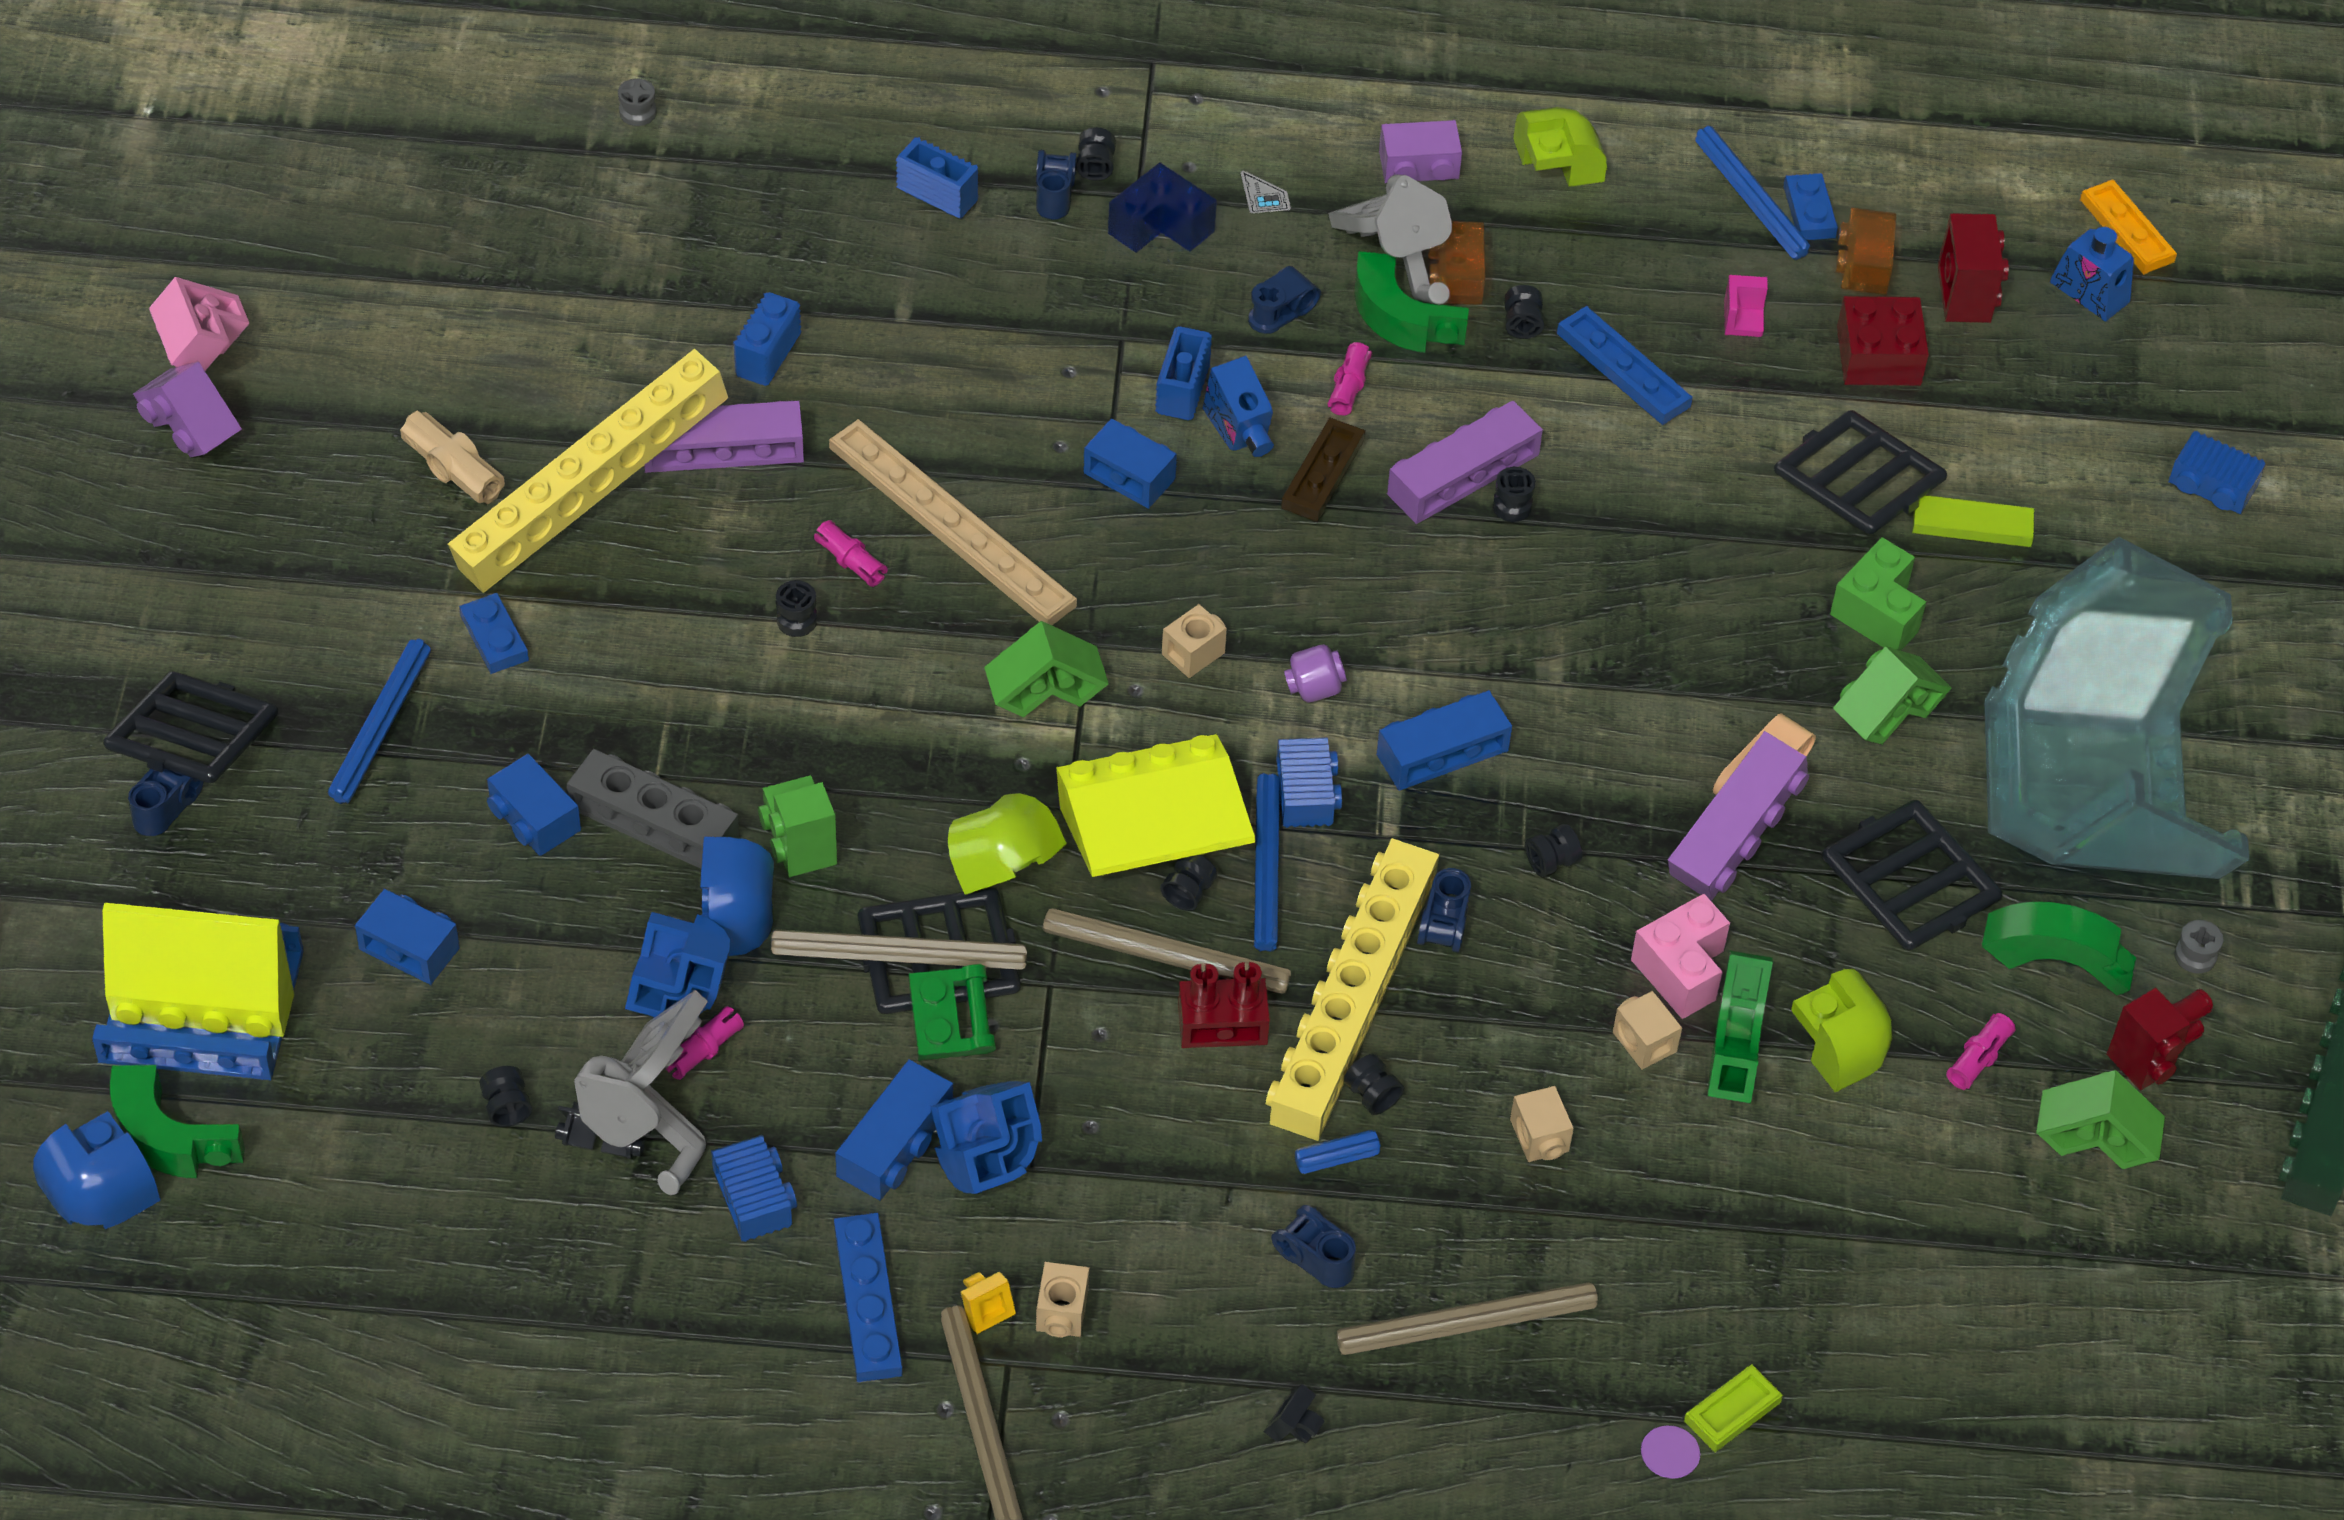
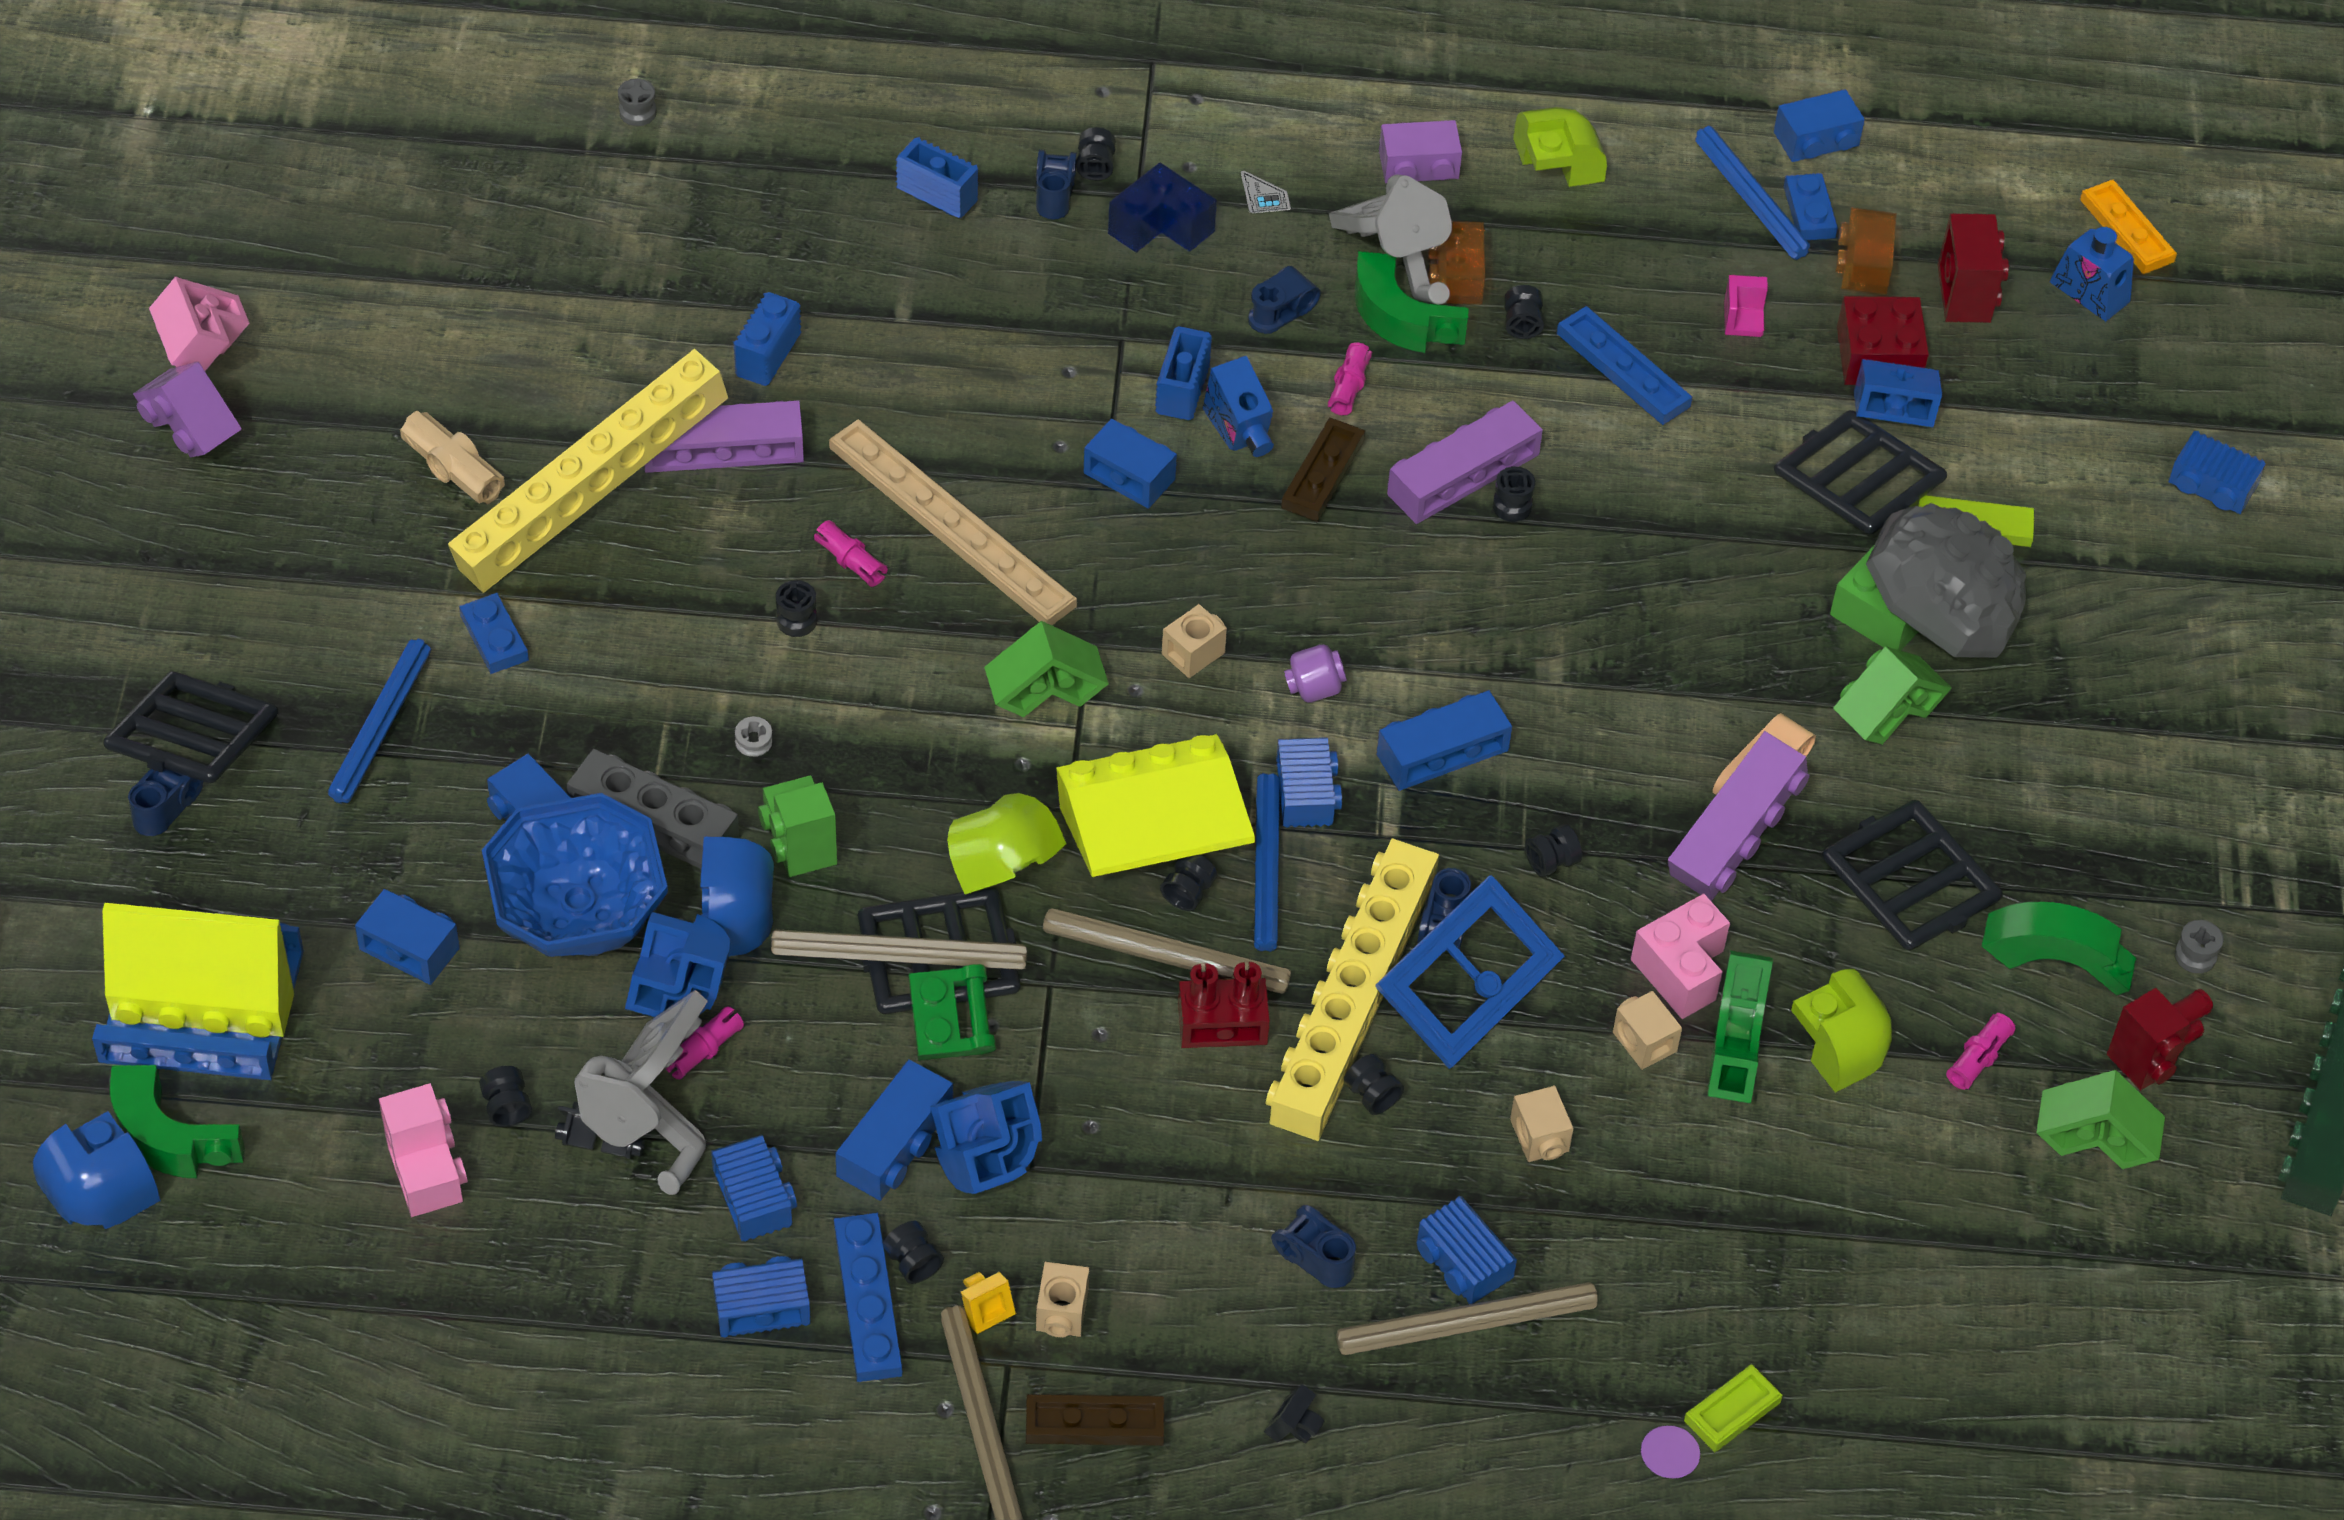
blue axle [1295,1130,1380,1174] -> none
clear light blue windscreen [1984,537,2250,879] -> none
none -> bright pink brick [379,1083,467,1217]
none -> blue rock [482,793,668,957]
none -> blue brick [712,1256,810,1338]
none -> light grey bush [735,716,772,757]
none -> black wheel [883,1220,944,1284]
none -> dark brown plate [1026,1394,1164,1446]
none -> blue door [1375,875,1565,1069]
none -> blue brick [1417,1196,1517,1304]
none -> blue brick [1774,89,1865,162]
none -> blue brick [1854,359,1942,427]
none -> dark grey rock [1866,503,2026,658]

